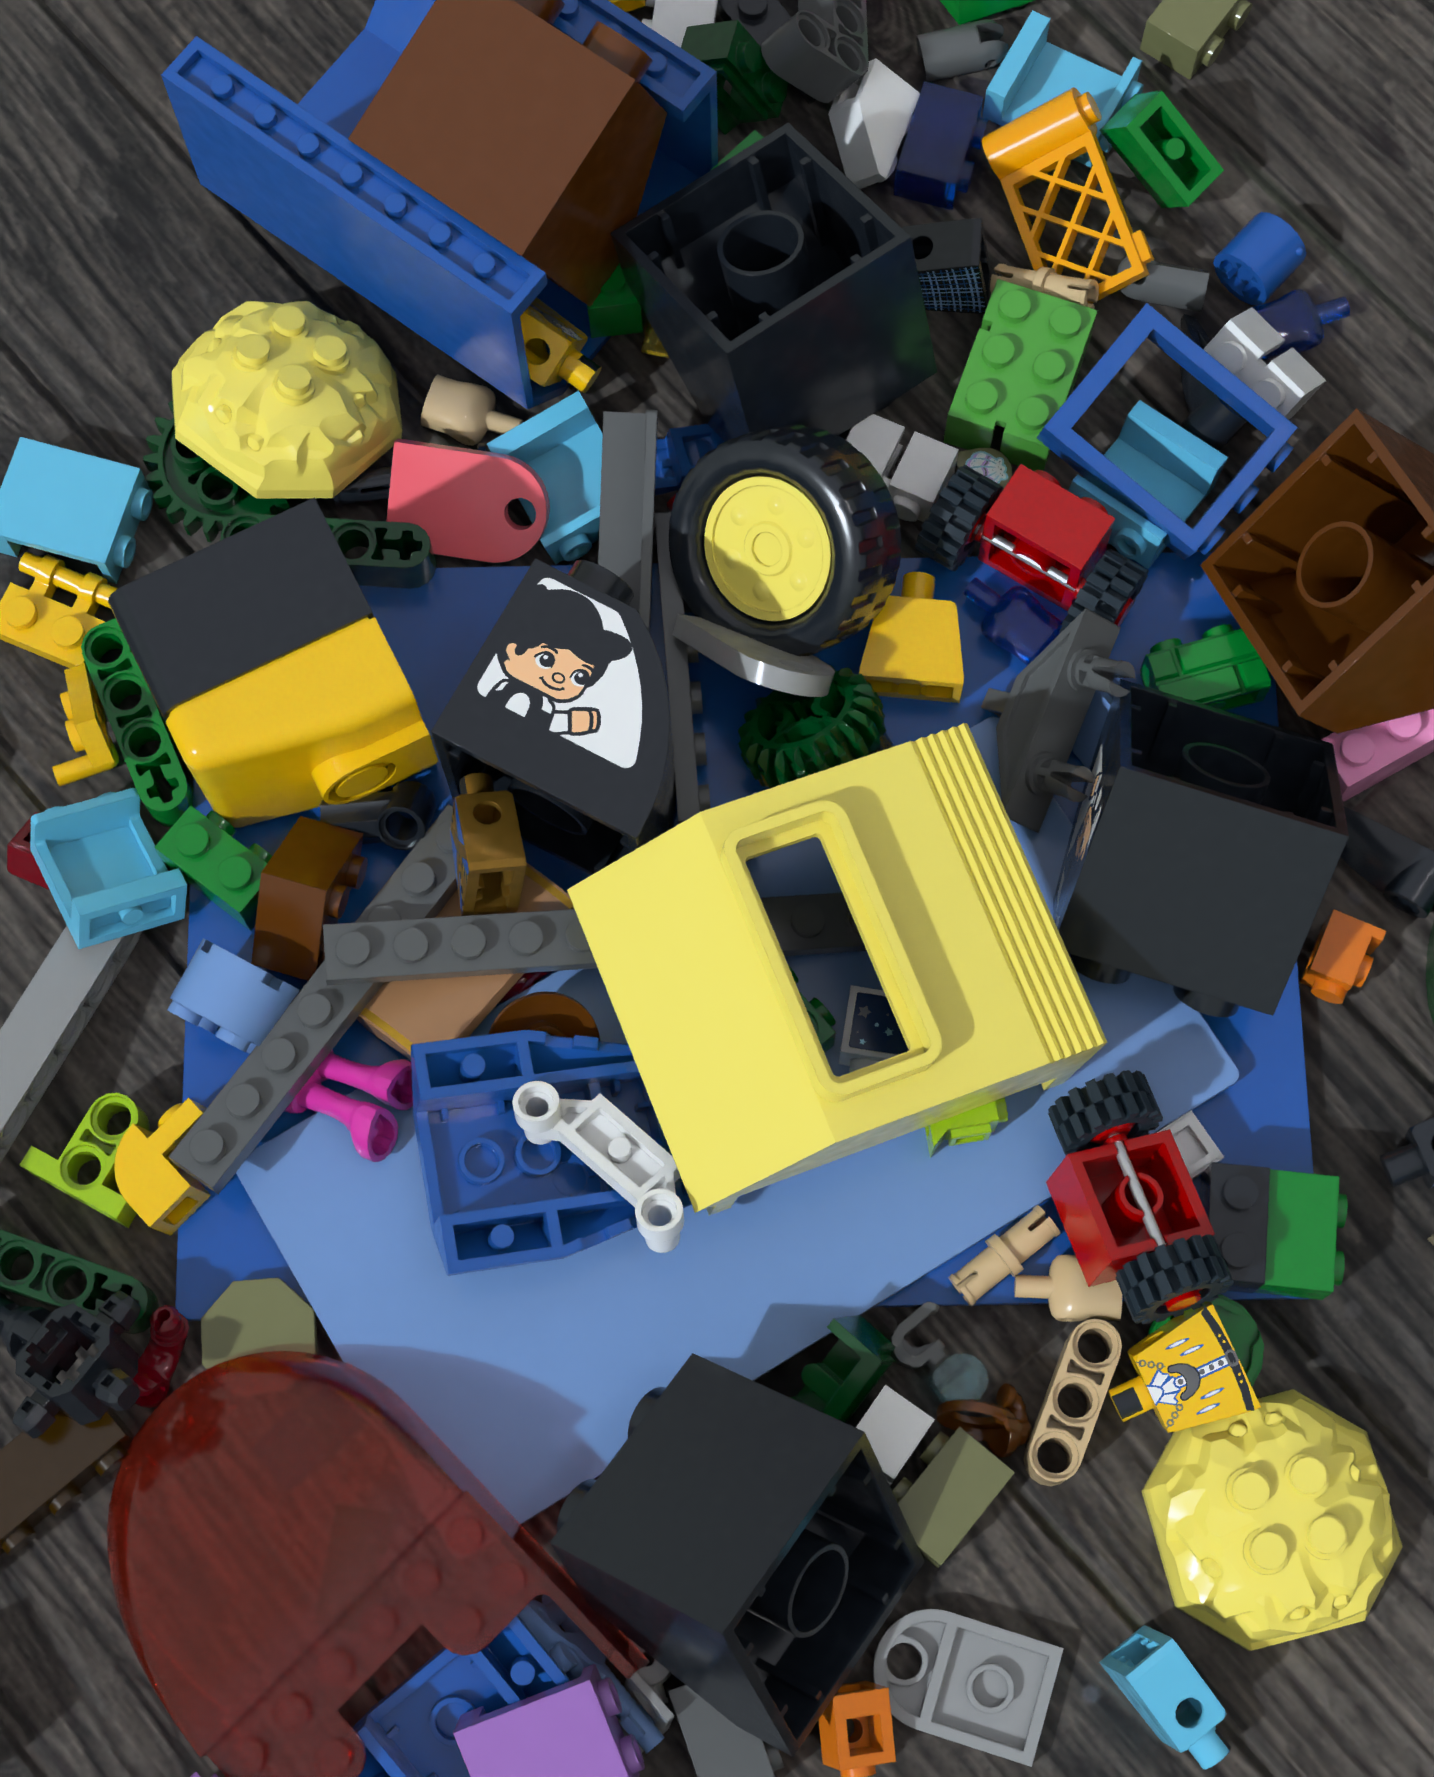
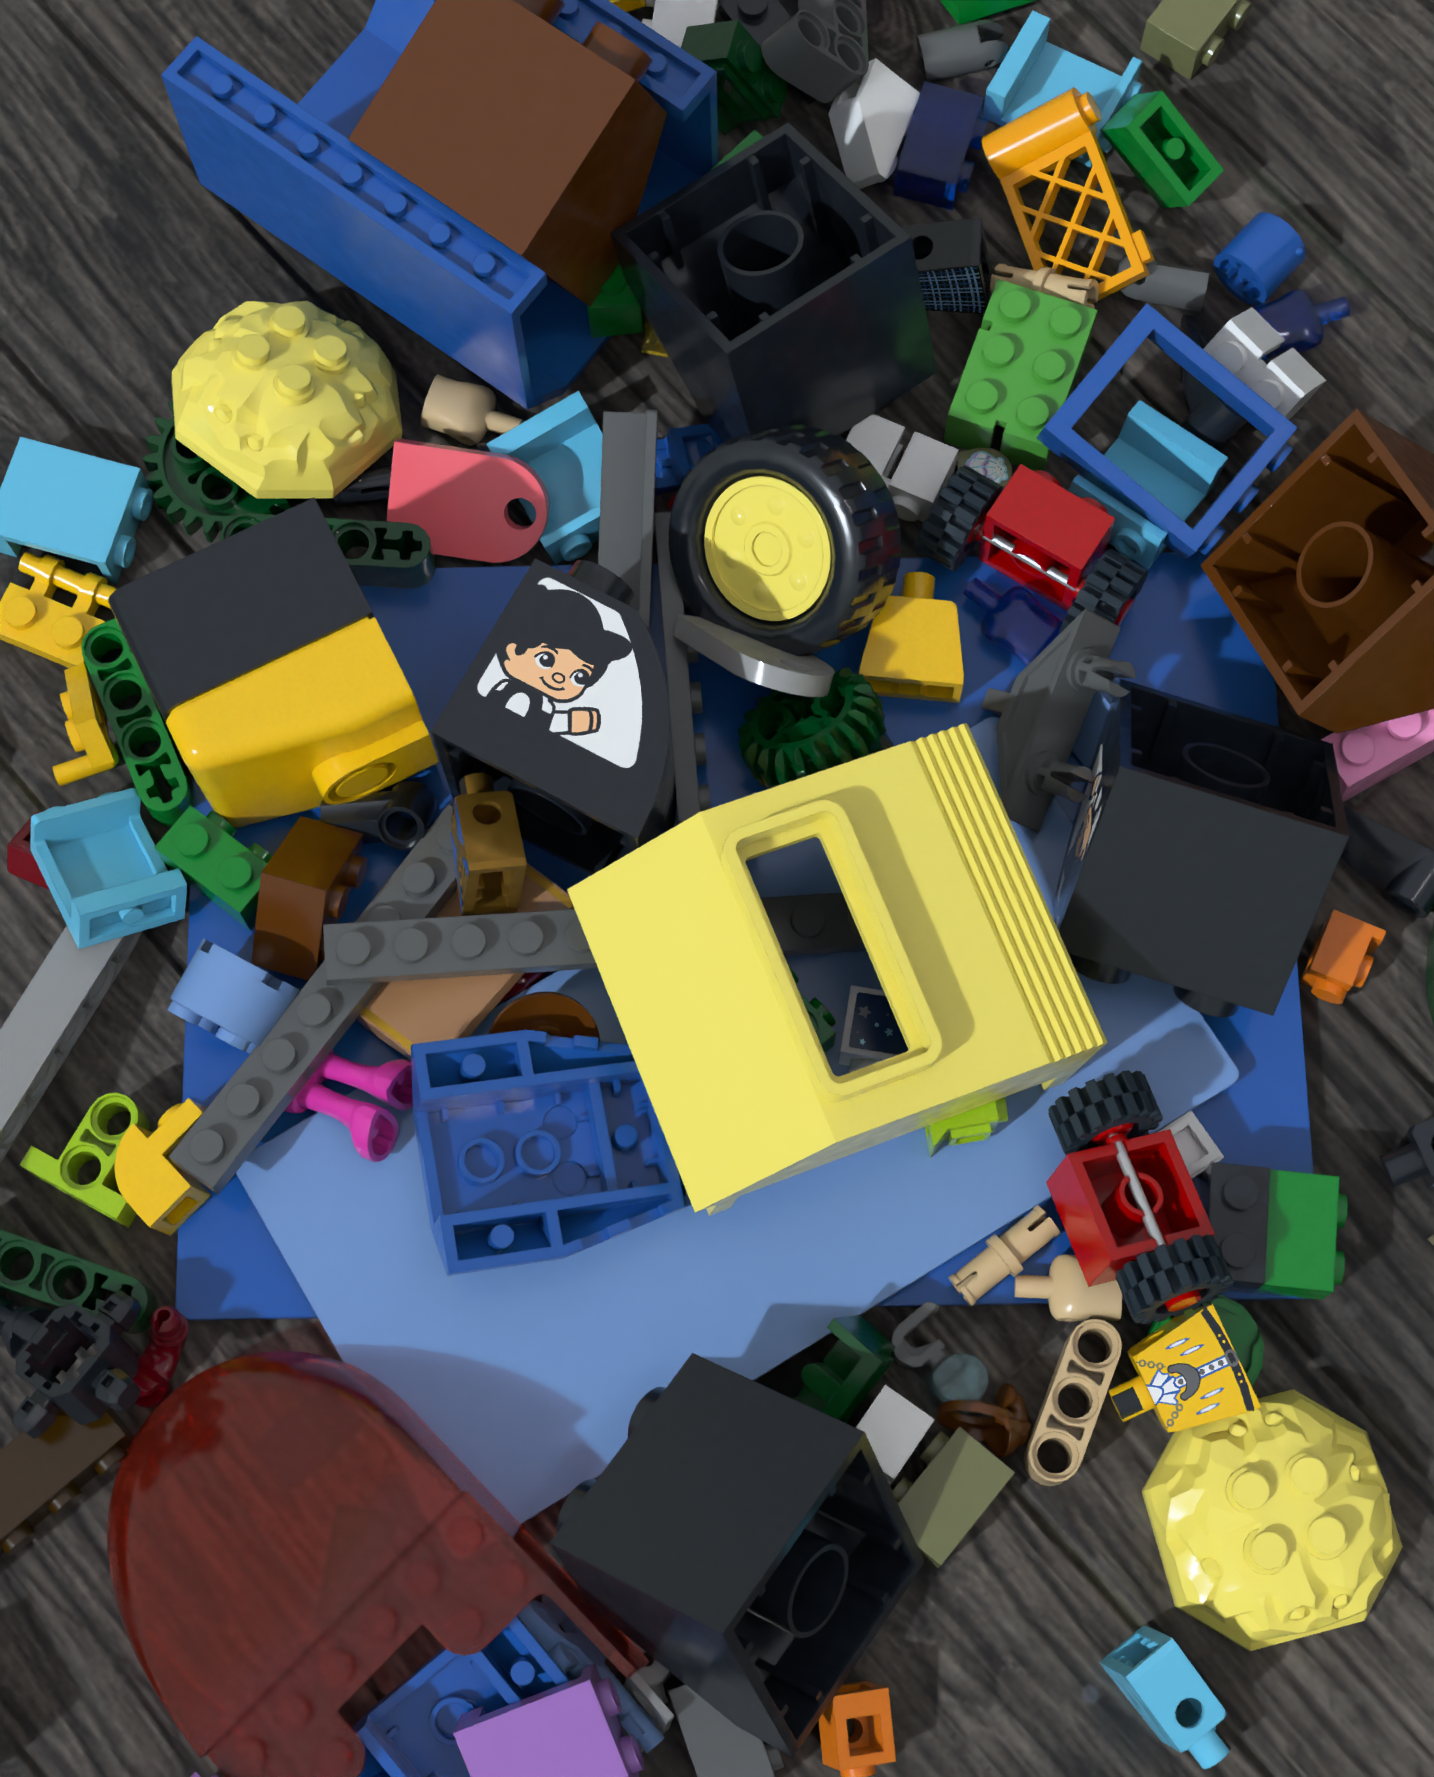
olive piece [201,1278,318,1398] -> none
white plate [512,1081,684,1253] -> none
yellow torso [520,297,602,393] -> none
light grey tile [873,1609,1064,1767] -> none
green brick [1140,624,1271,711] -> none

